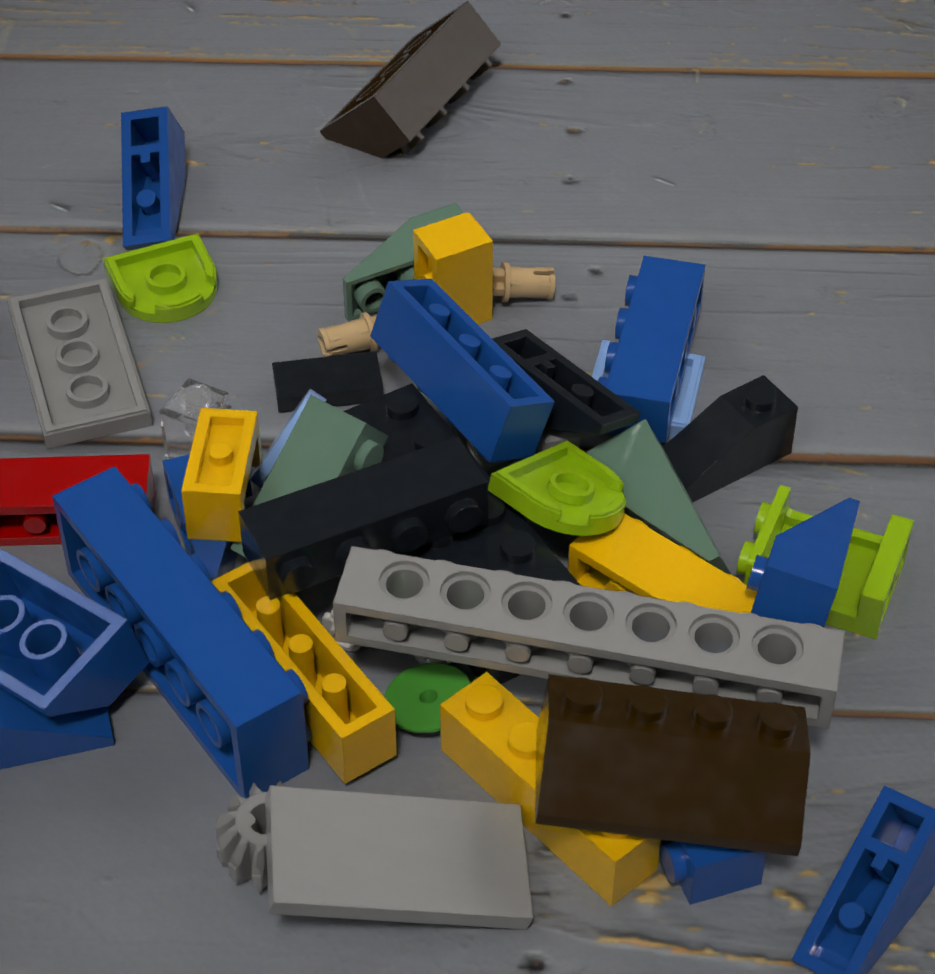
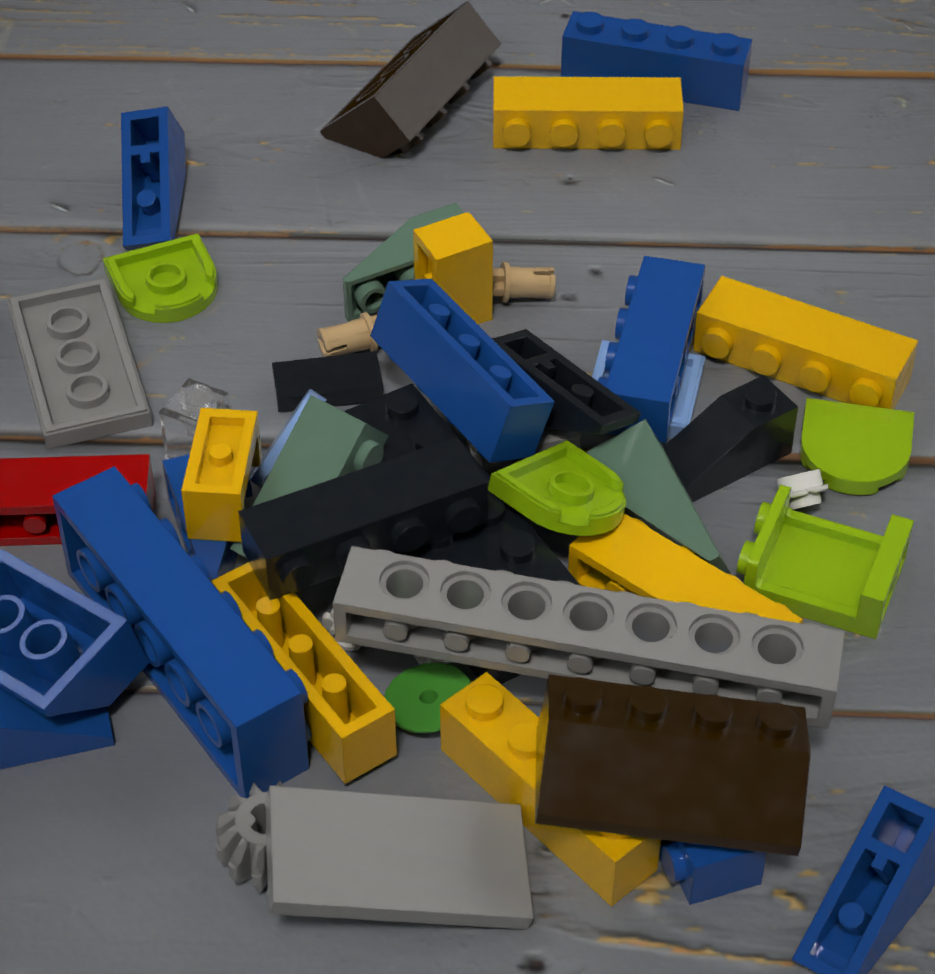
blue slope [746,498,860,627] -> none
none -> yellow brick [493,76,684,150]
none -> blue brick [561,11,752,111]
none -> yellow brick [693,276,918,409]
none -> white plate [774,469,828,510]
none -> lime tile [799,398,915,495]

